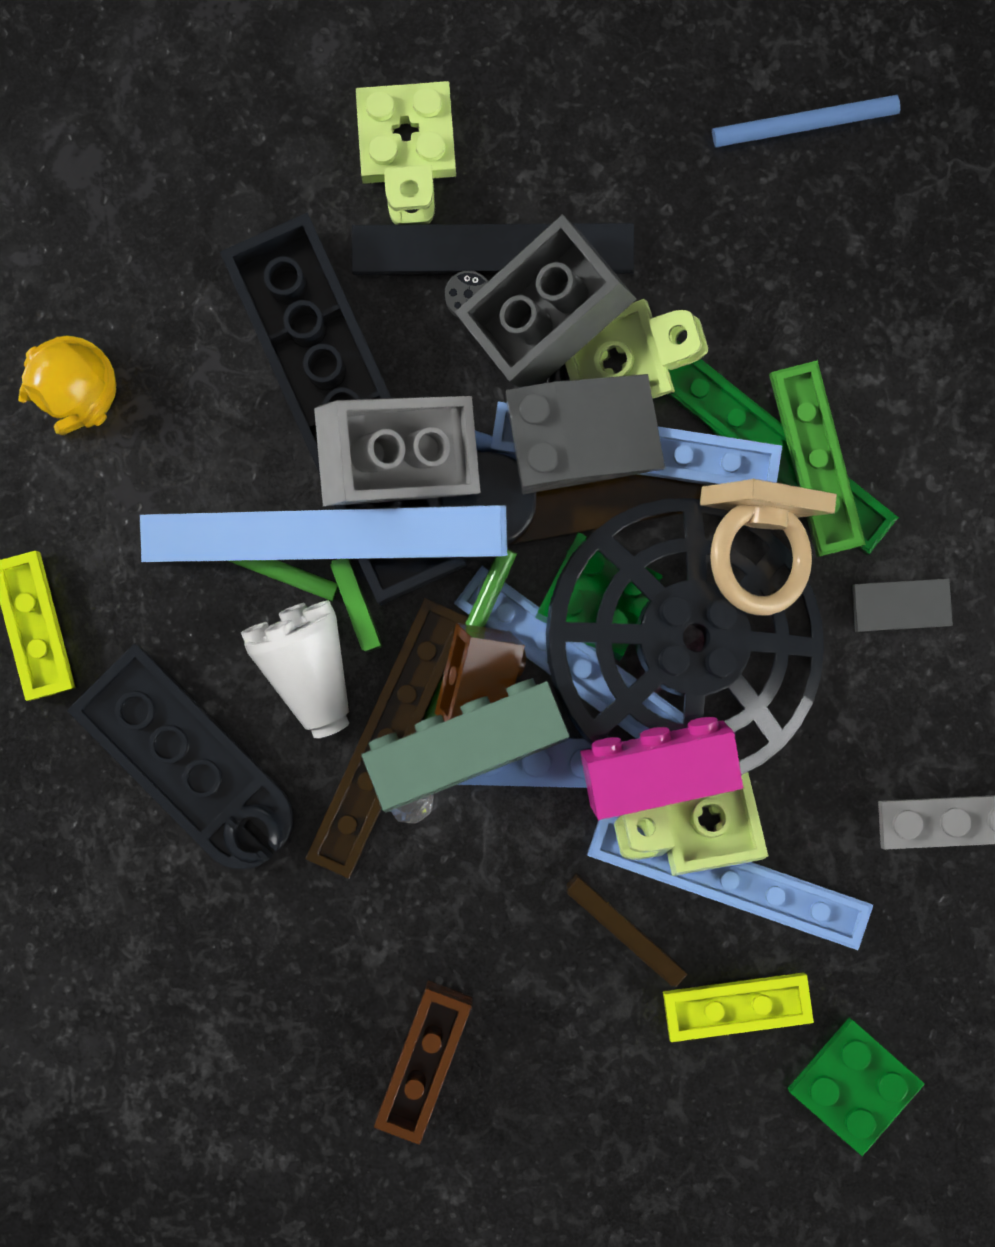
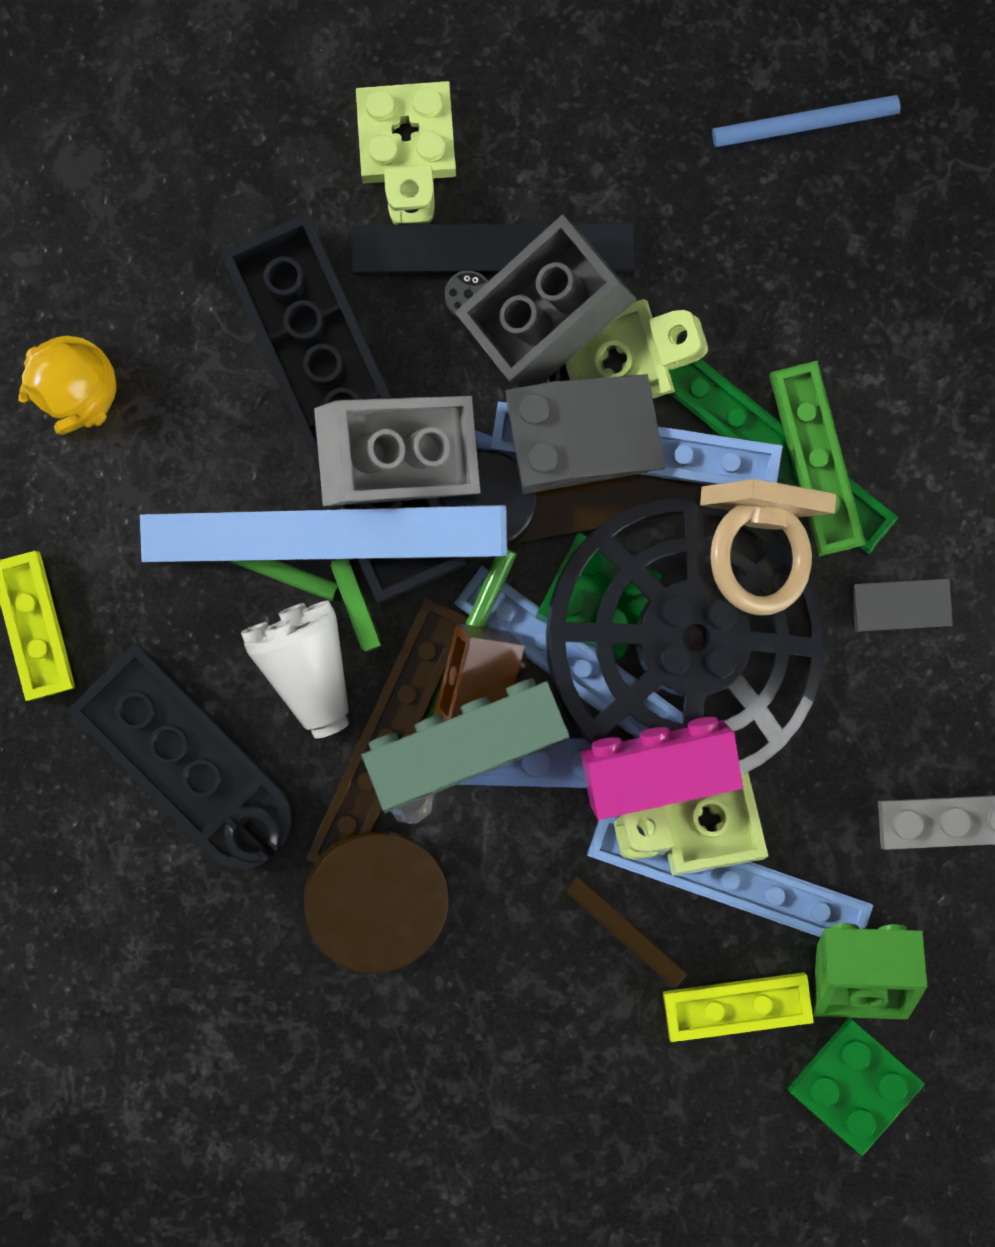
reddish brown brick [374,980,473,1145] -> none
none -> dark brown tile [304,830,448,973]
none -> bright green slope [812,923,927,1019]

